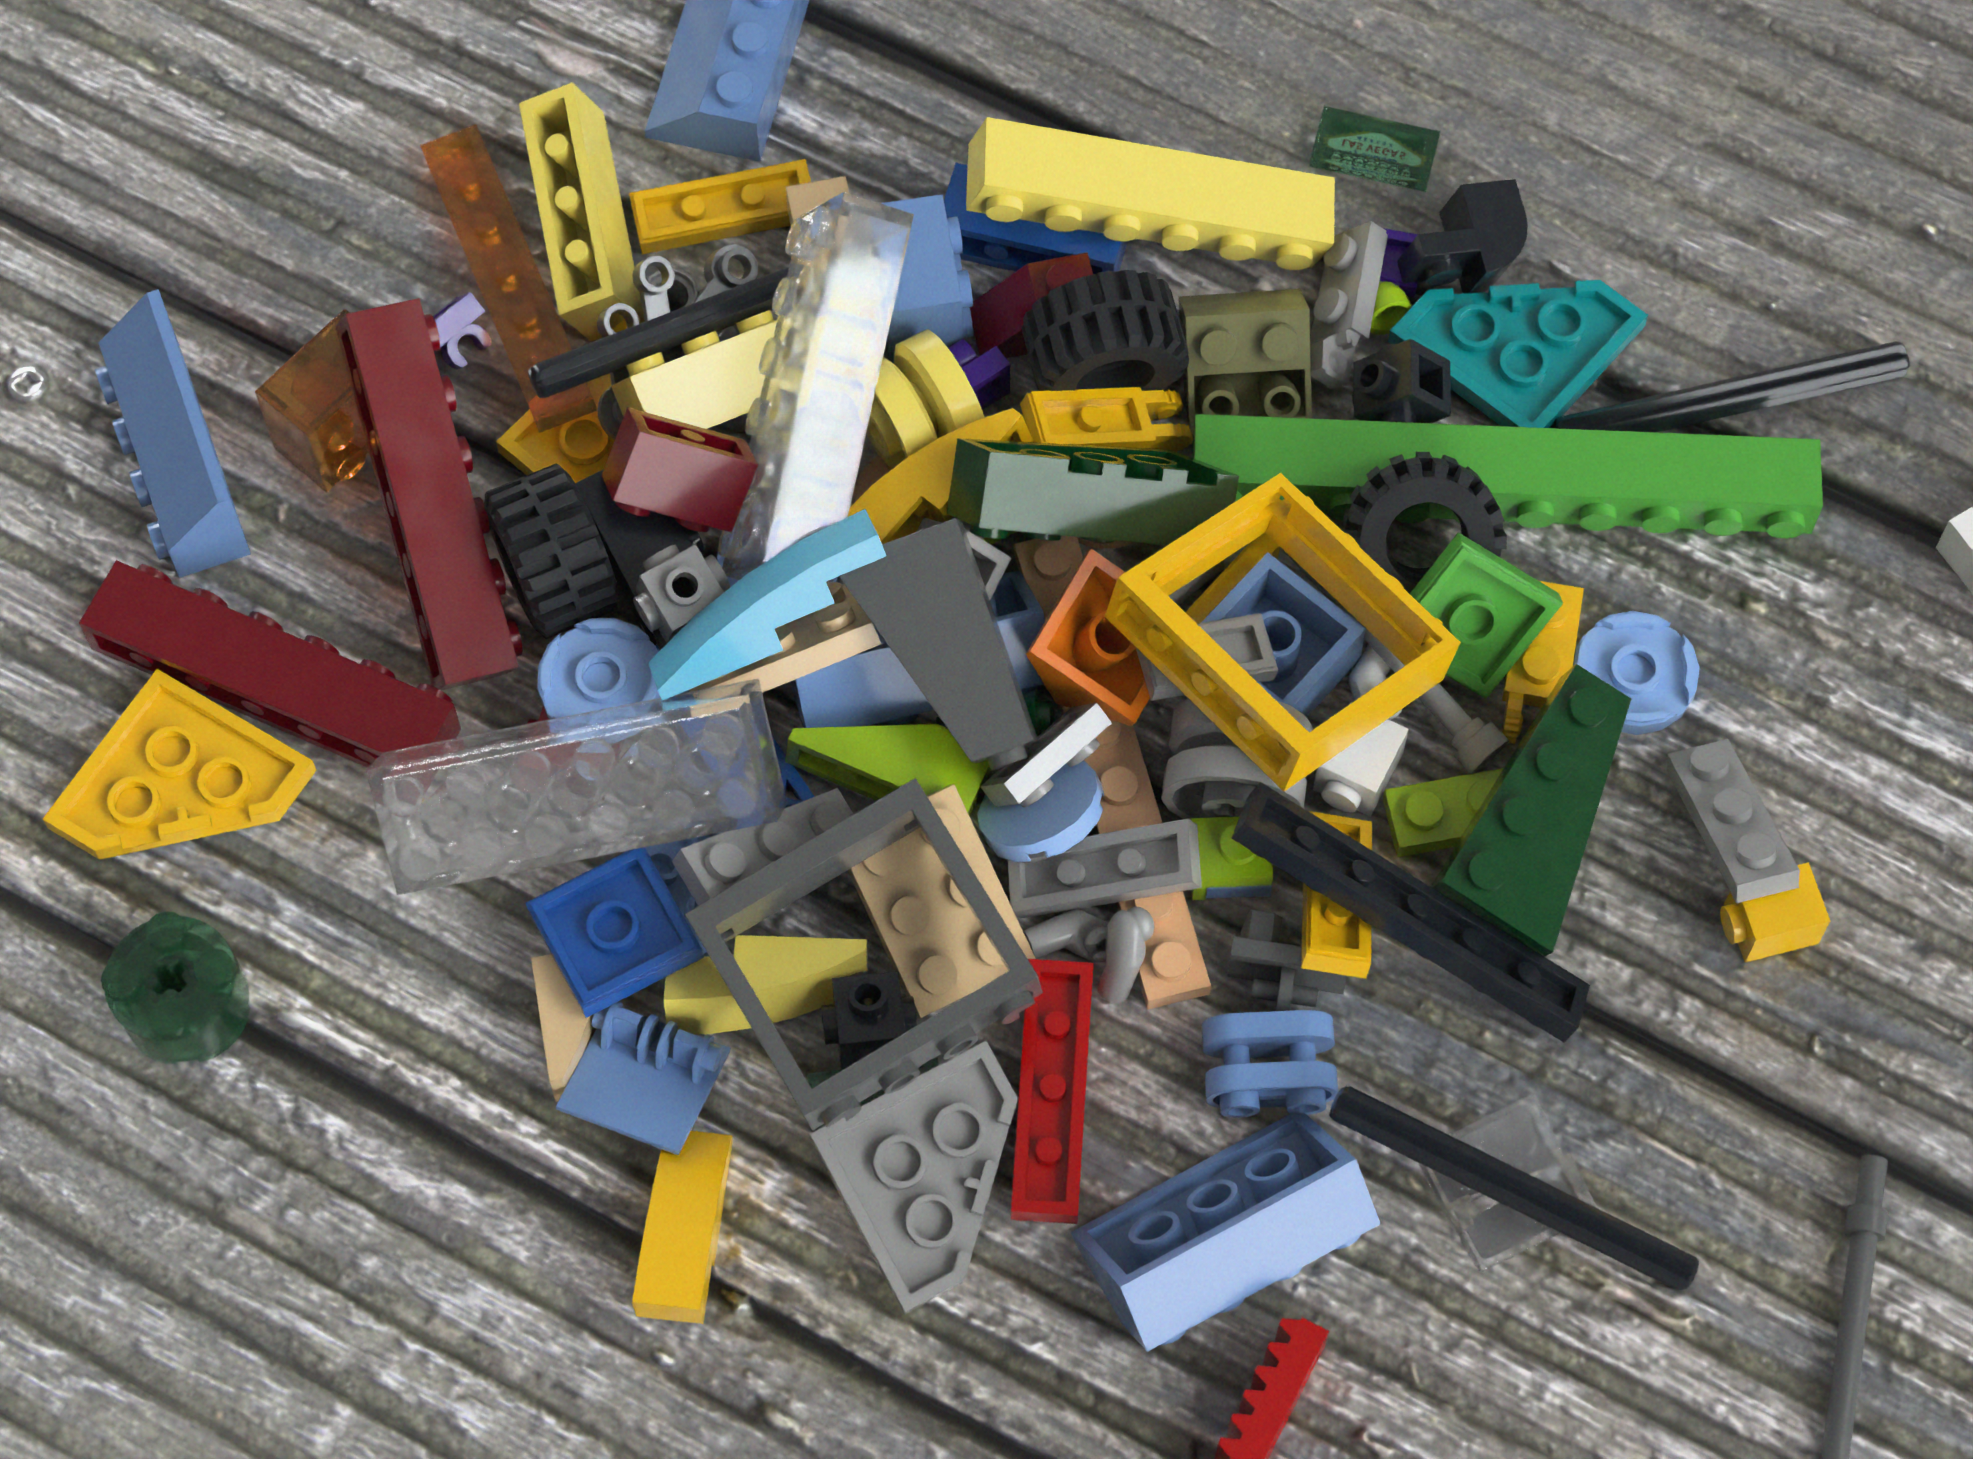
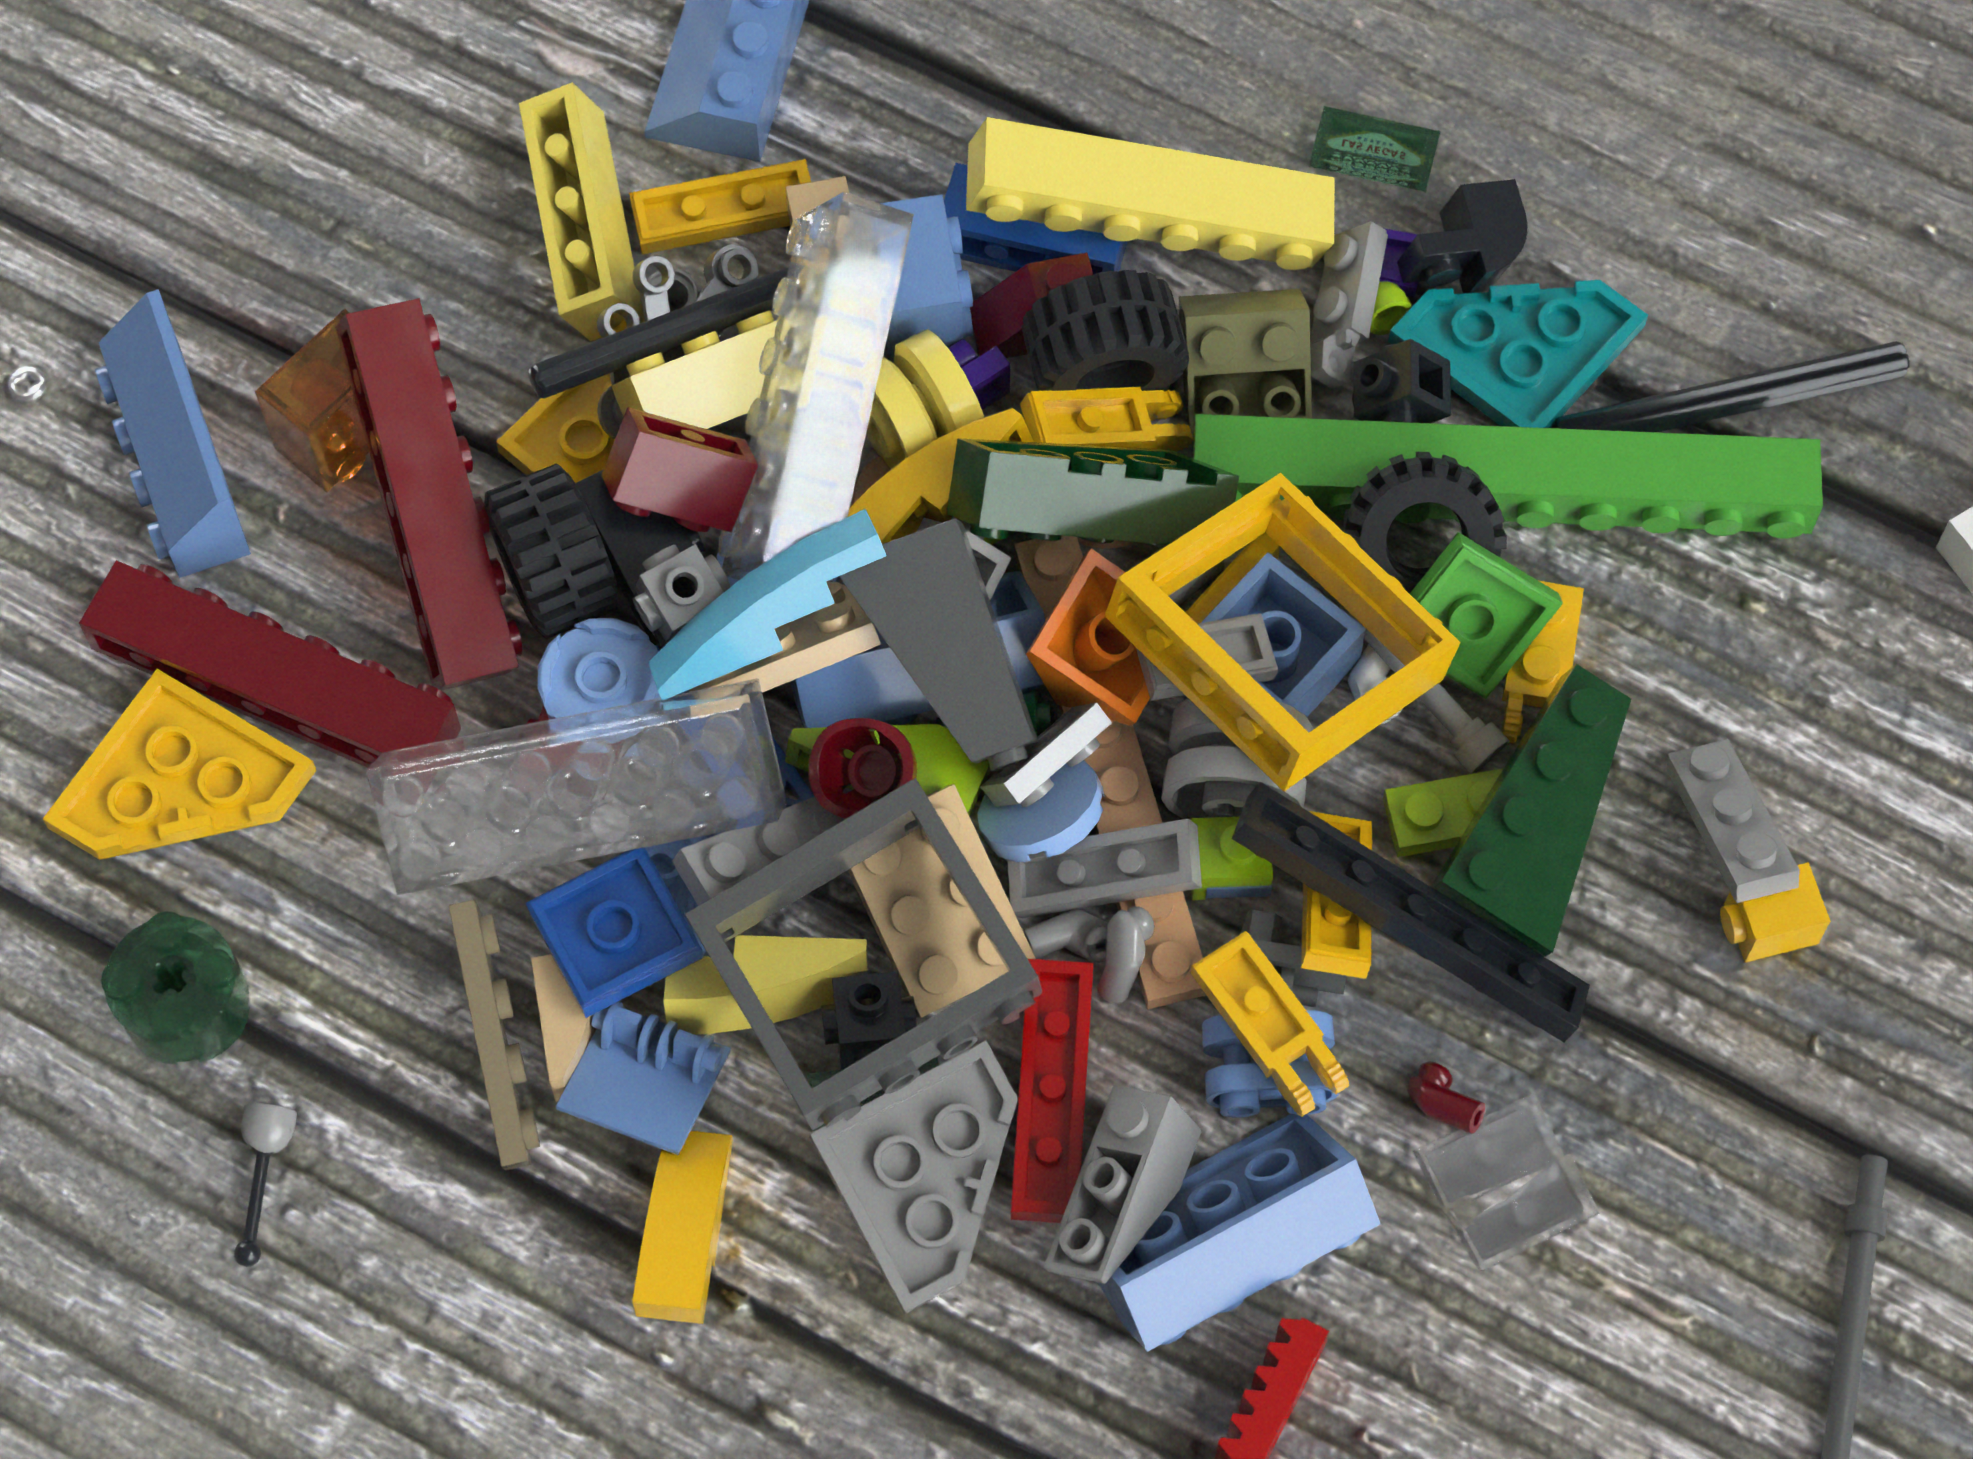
clear orange tile [420,124,597,433] -> none
tile [433,292,492,370] -> none
white brick [1313,702,1409,817] -> none
black axle [1329,1086,1699,1290] -> none
light blue tile [1573,611,1700,735] -> none
none -> hinge [234,1103,297,1267]
none -> dark tan wing [448,900,540,1170]
none -> dark red helmet [809,718,917,819]
none -> light grey slope [1044,1085,1202,1284]
none -> yellow hinge [1190,931,1350,1117]
none -> dark red arm [1407,1061,1485,1134]

